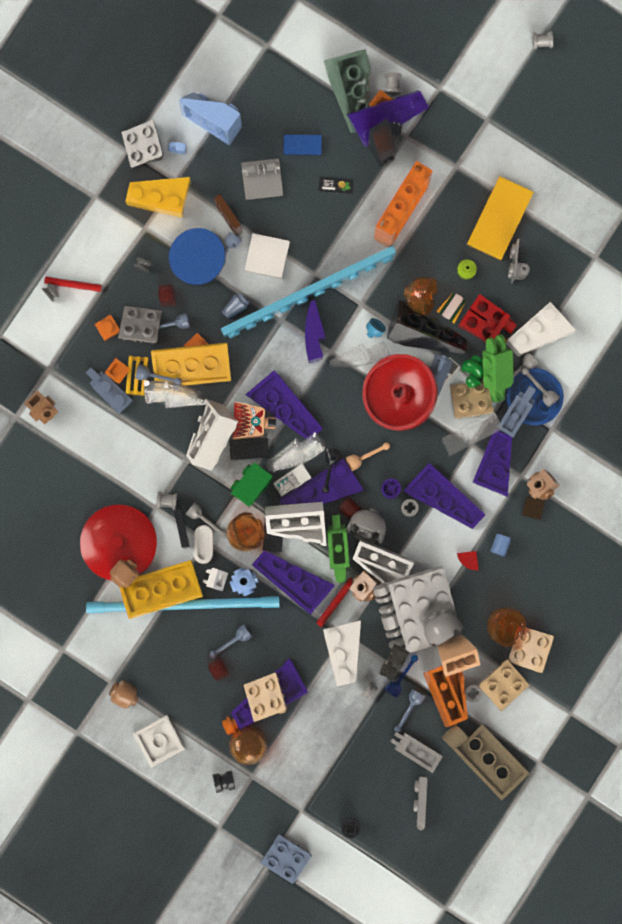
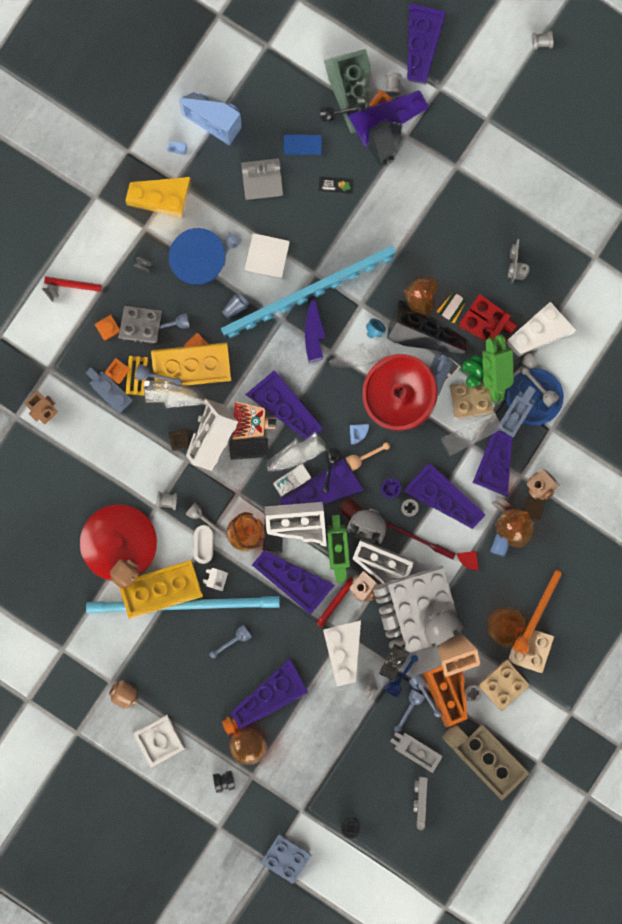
hinge [121,120,164,168] -> none
clear red brick [158,285,176,308] -> none
black tile [174,509,190,549] -> none
clear red brick [207,657,230,682] -> none
reddish brown tile [214,194,242,236] -> none
green brick [230,462,273,508] -> none
light blue brick [230,567,258,596] -> none
tan hinge [244,673,287,722] -> none
orange window [374,161,433,248] -> none
lime tile [457,259,477,280] -> none
yellow tile [467,176,534,261] -> none
none -> dark brown tile [168,428,190,451]
none -> black hinge [320,104,364,123]
none -> light blue tile [350,424,369,445]
none -> dark red piece [385,521,456,560]
none -> dark purple wing [407,3,446,85]
none -> sand blue hinge [409,674,442,717]
none -> light grey bush [491,496,510,513]
none -> clear orange cylinder [496,508,535,547]
none -> orange piece [512,570,562,655]

